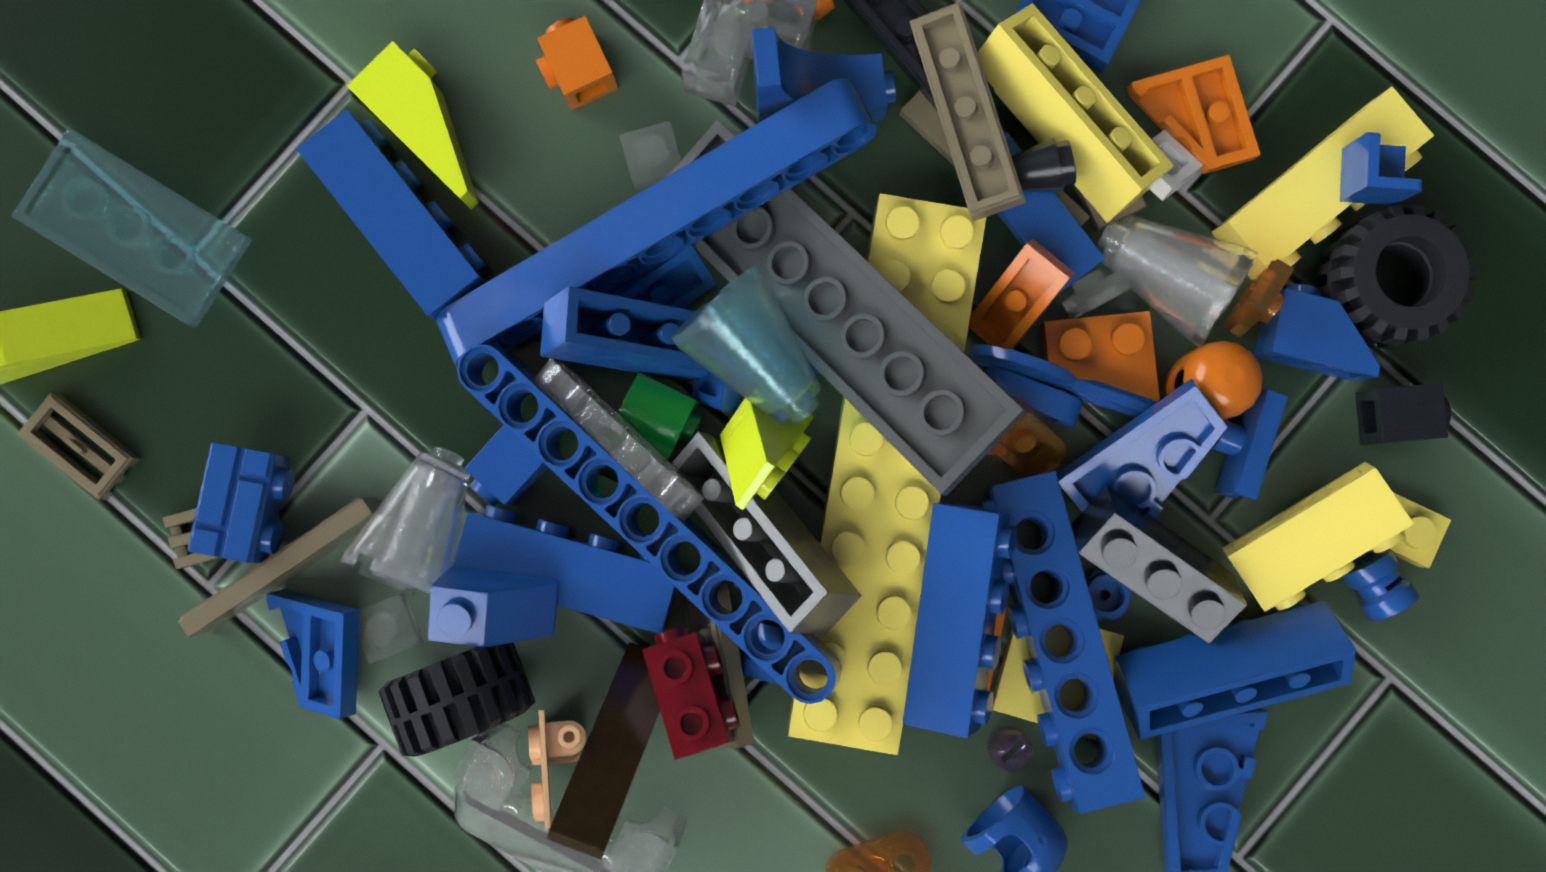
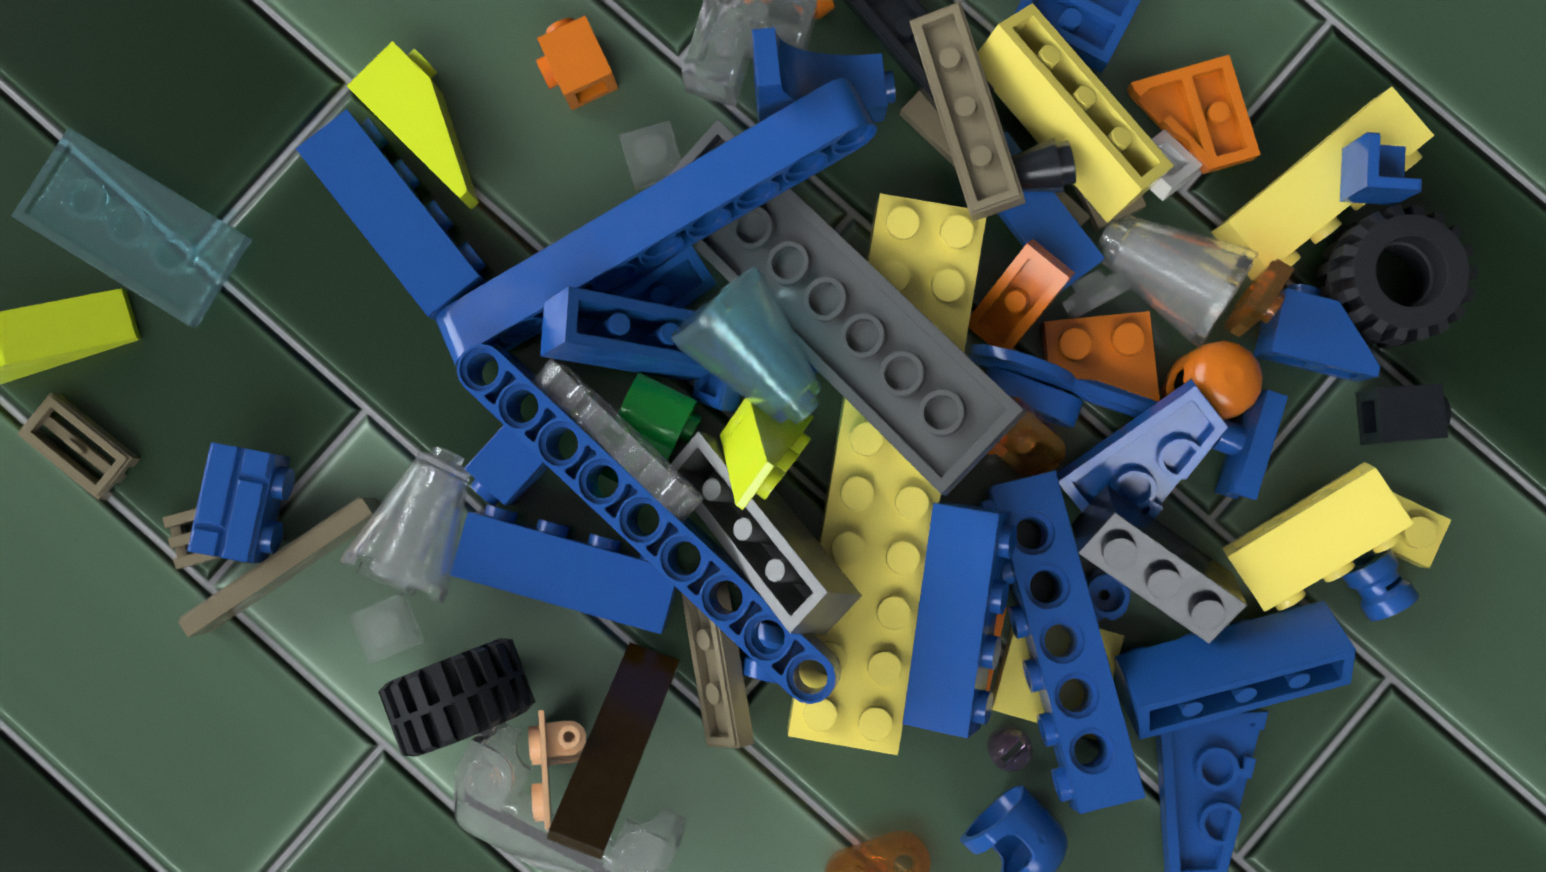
blue wing [266,589,360,720] -> none
blue slope [427,566,559,648] -> none
dark red brick [642,626,740,760] -> none

